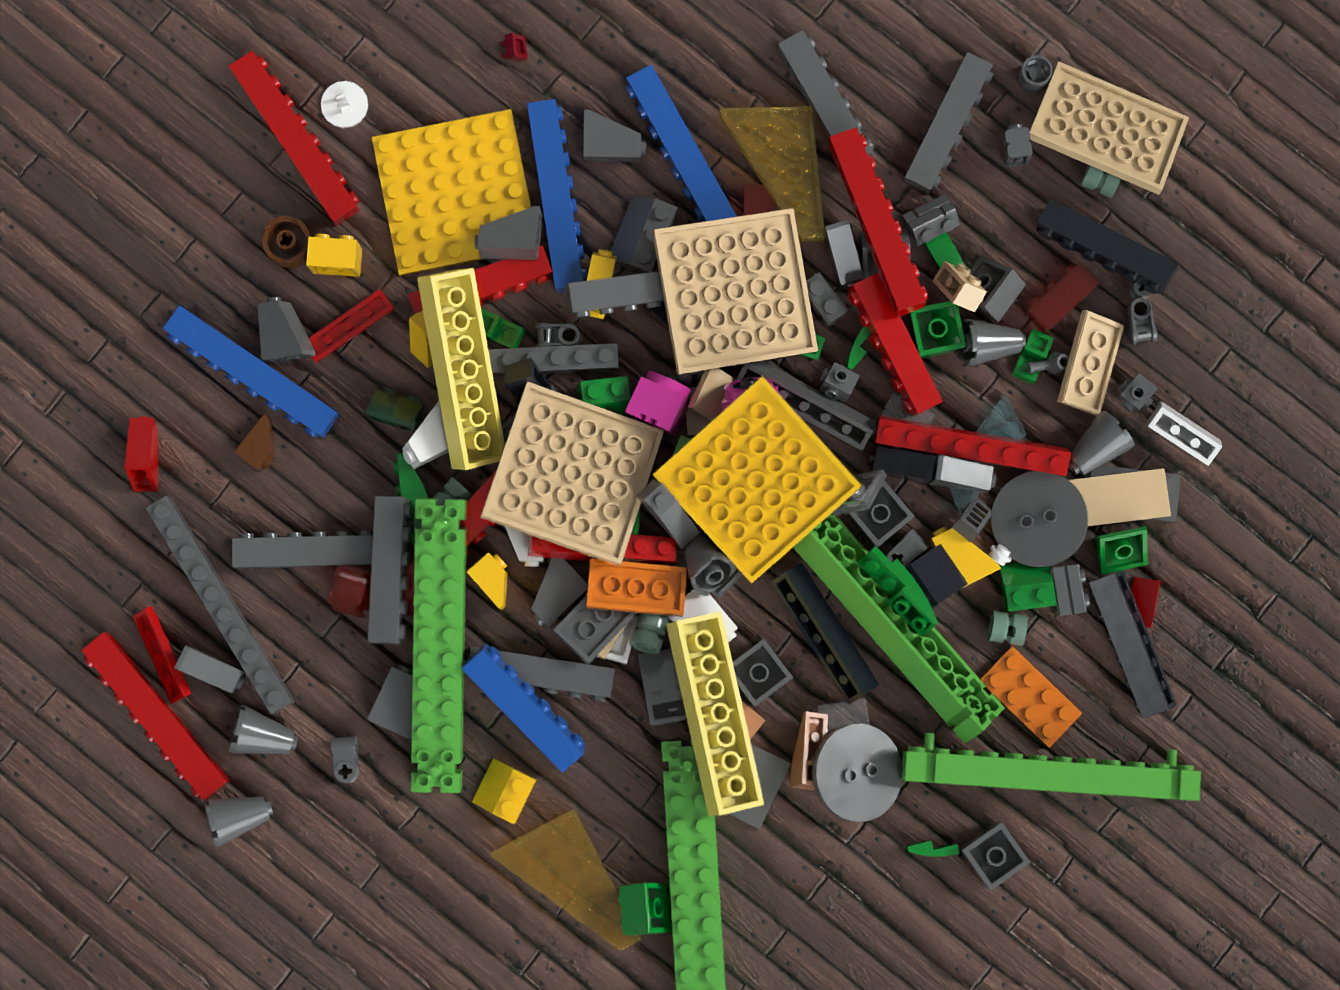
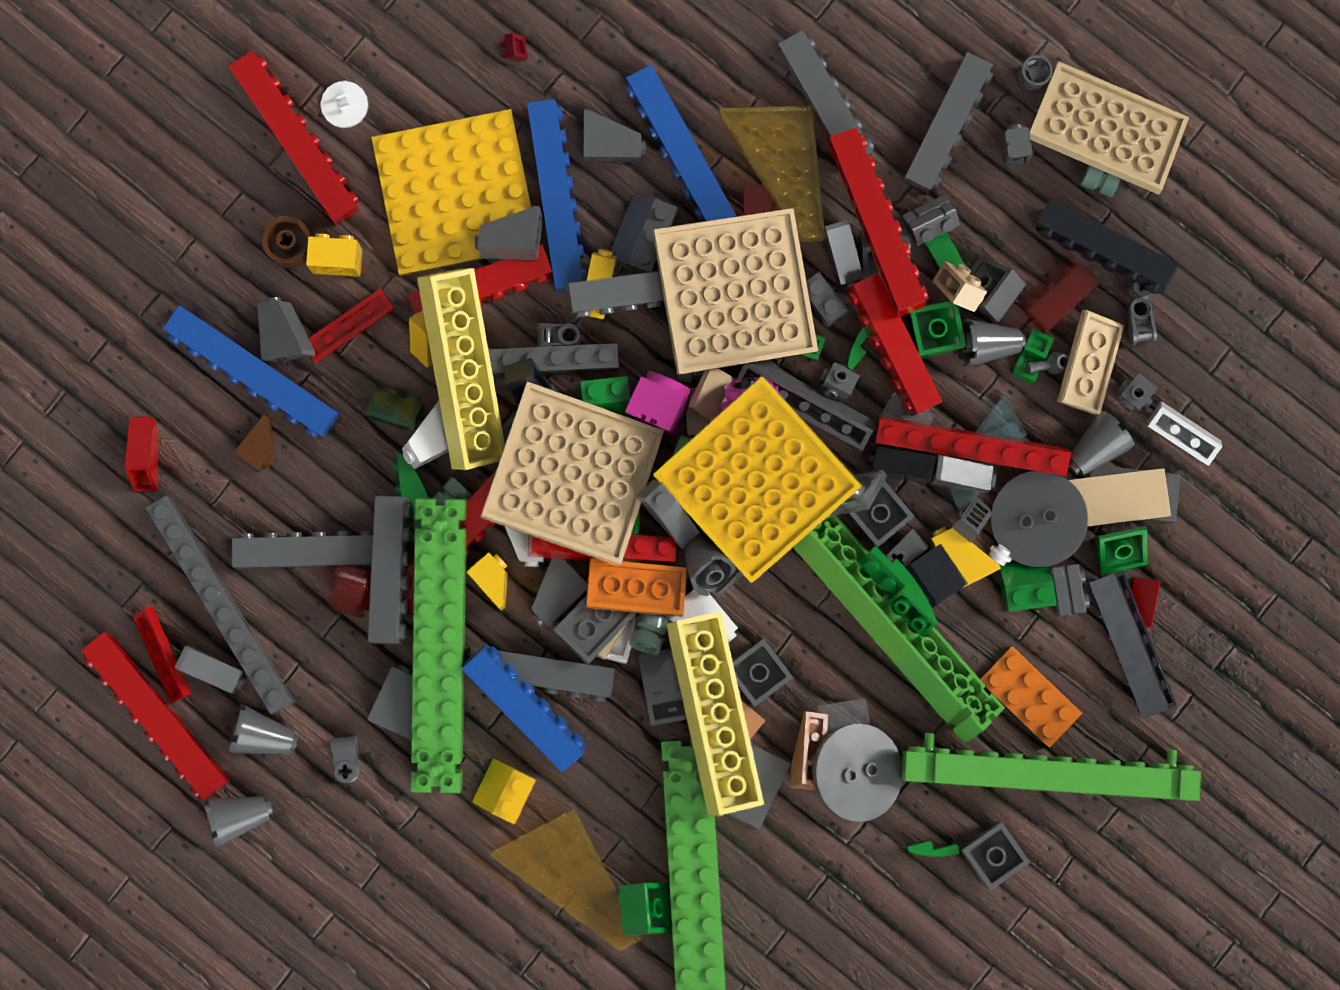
green slope [481,308,526,349] -> none
black brick [770,562,879,705] -> none
sand green wheel [988,610,1028,646] -> none

